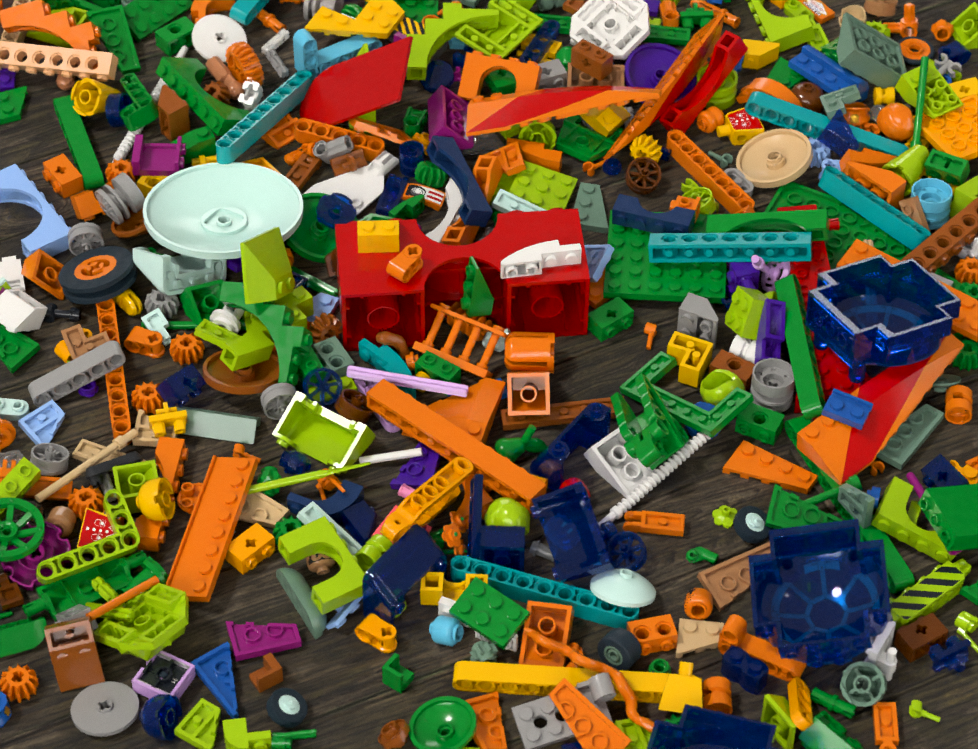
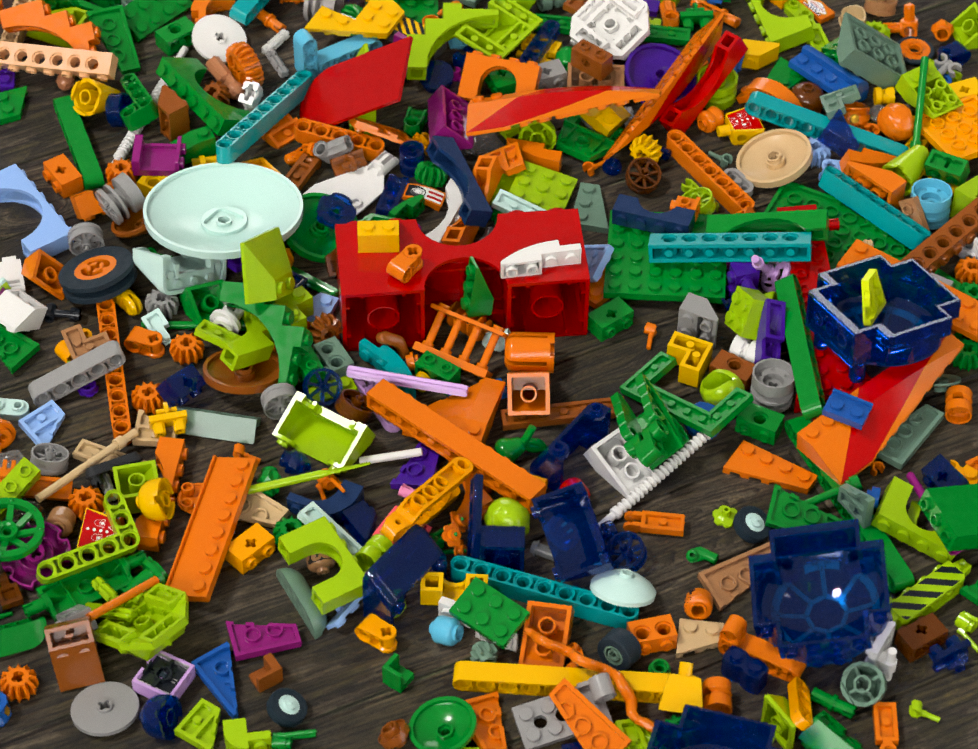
none -> neon yellow wing [861,269,886,326]

